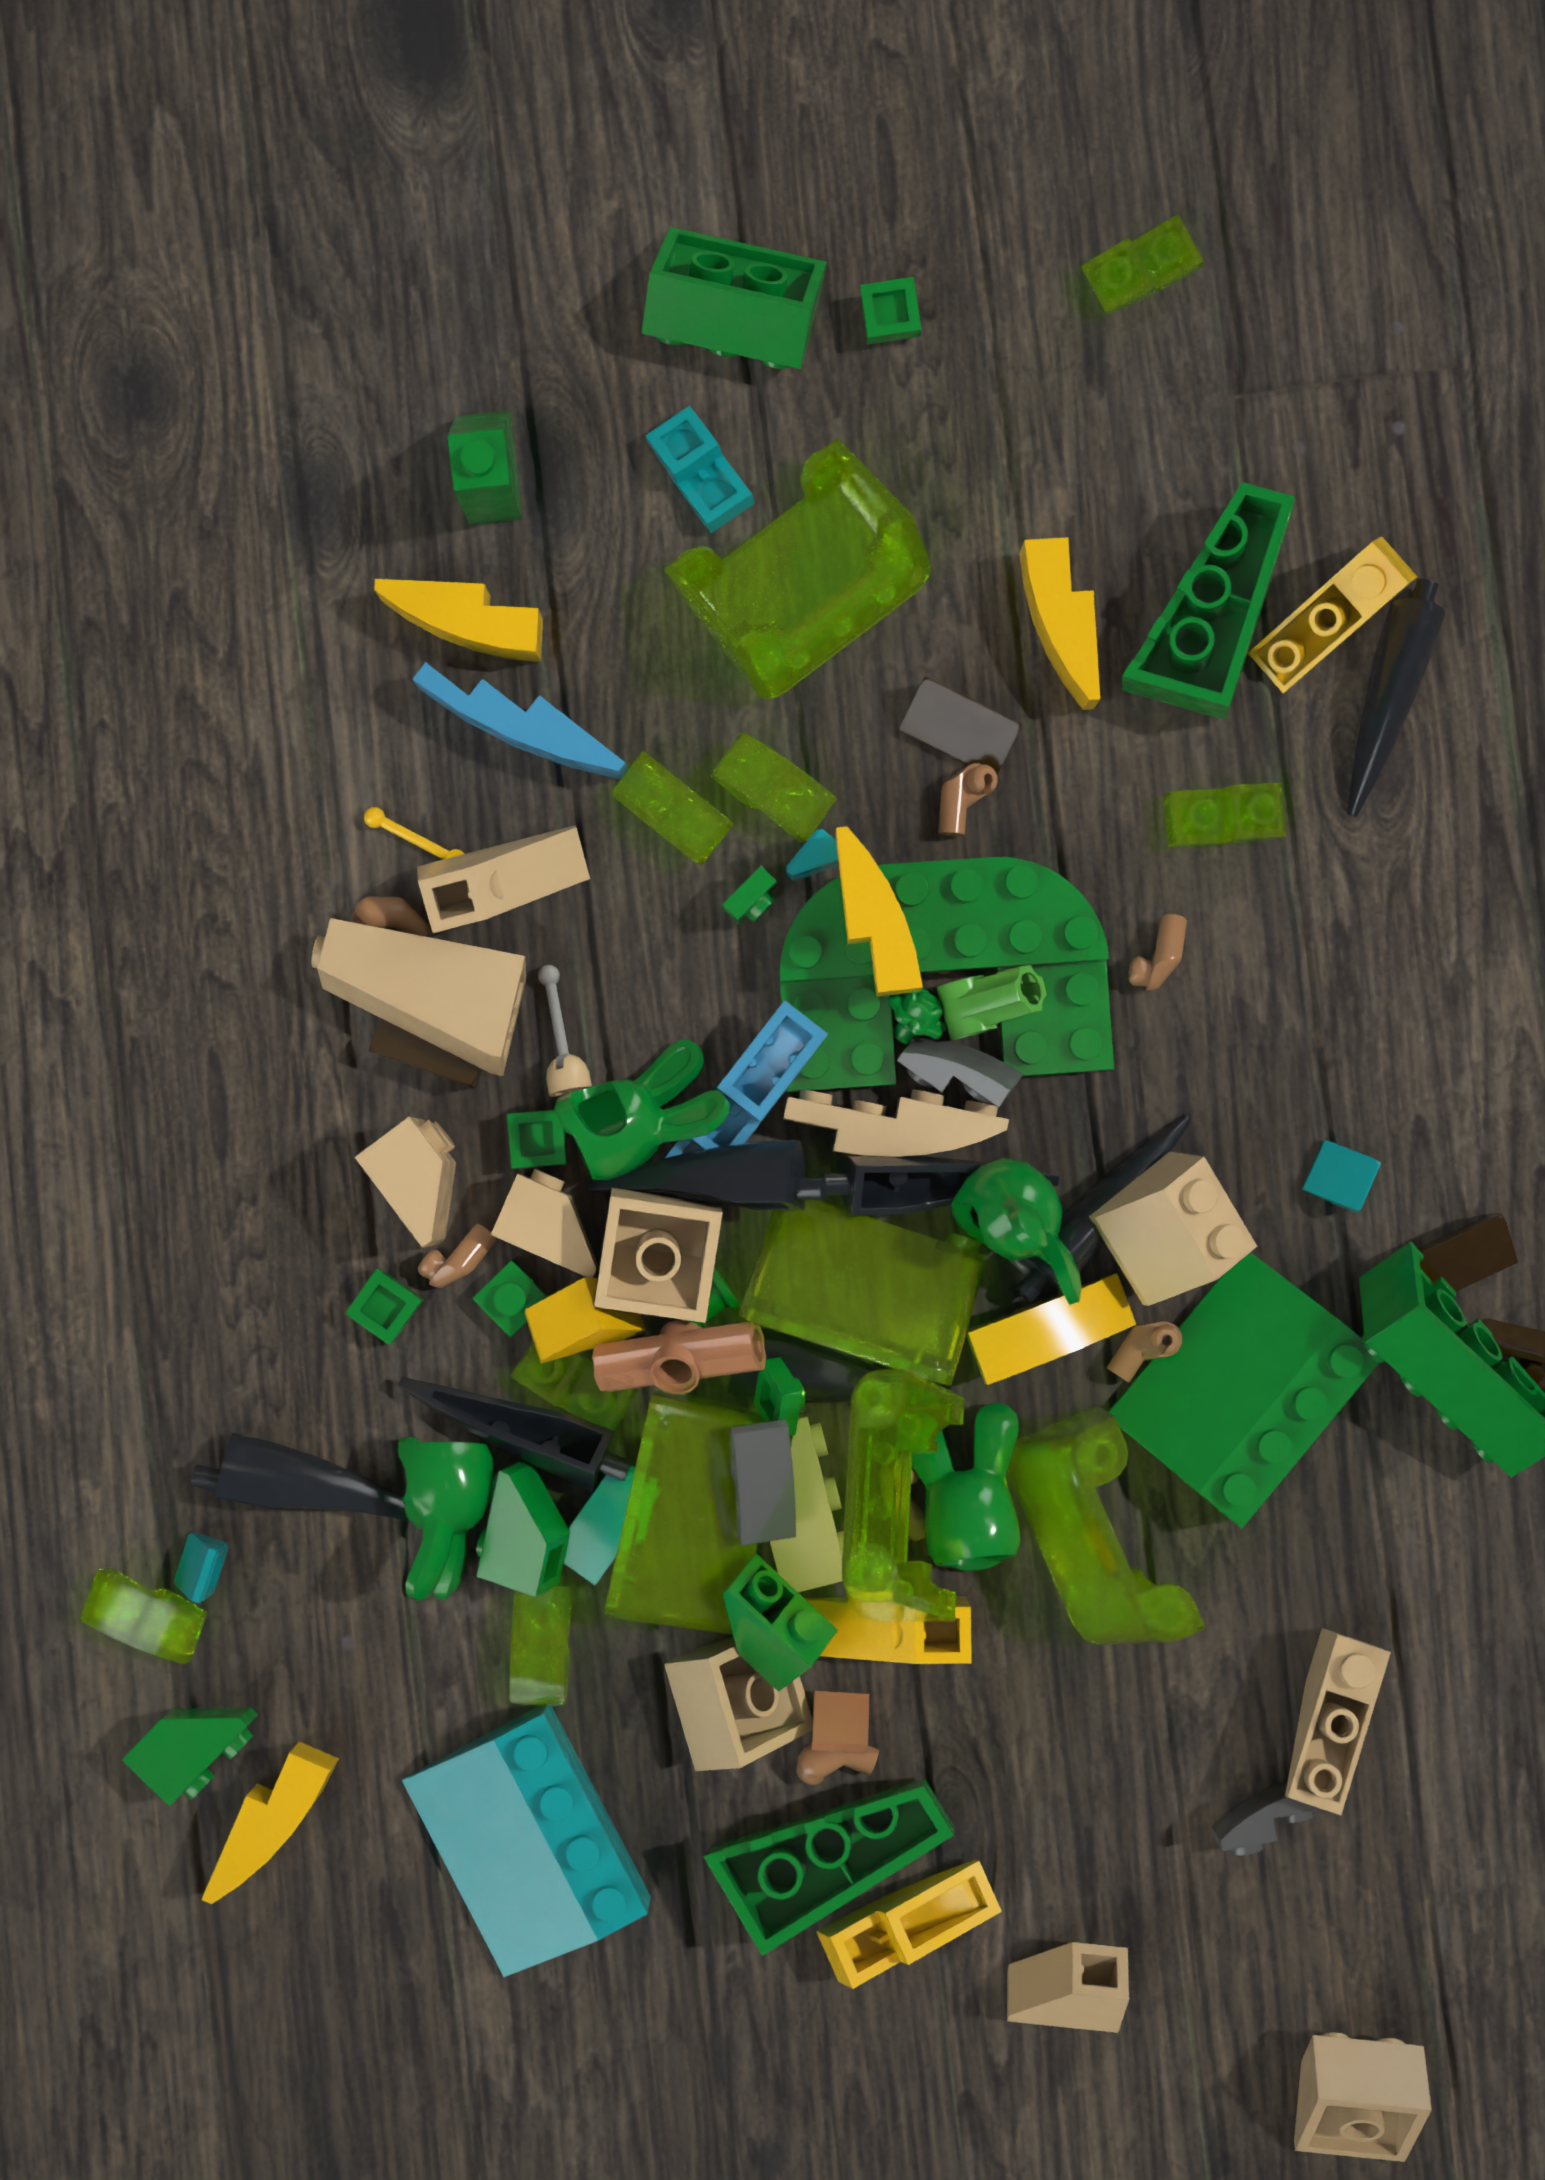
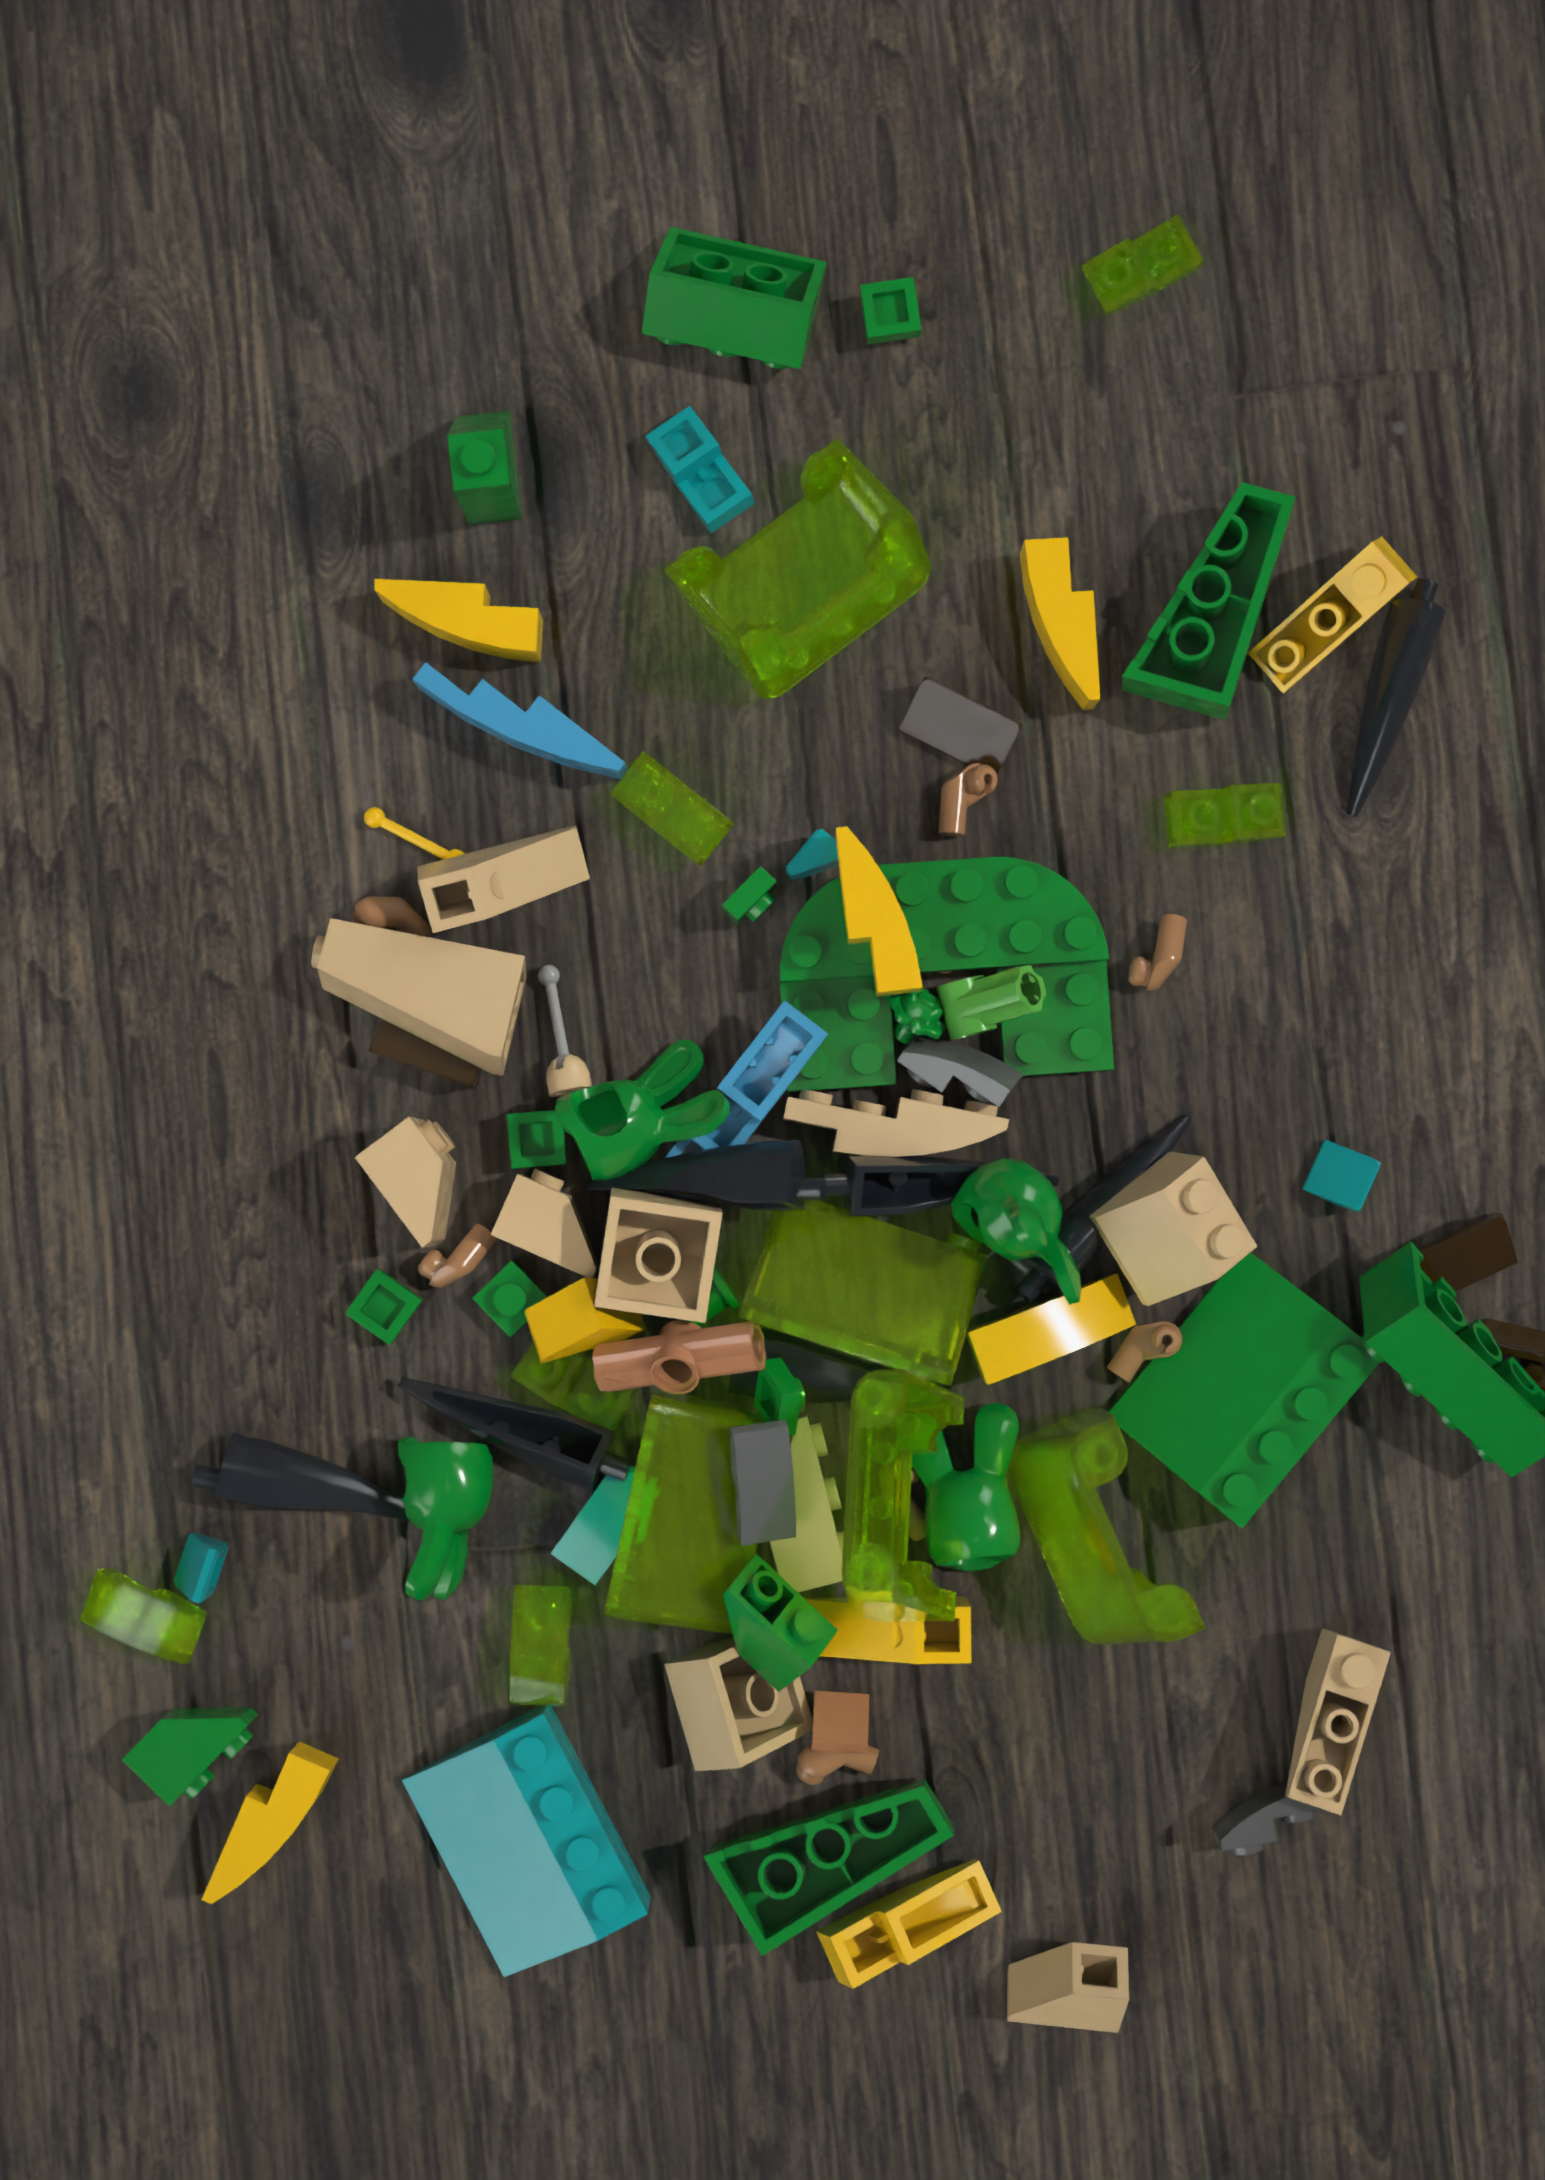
green slope [476,1461,570,1597] -> none
clear neon green slope [710,732,837,842] -> none
tan slope [1294,2032,1431,2162] -> none

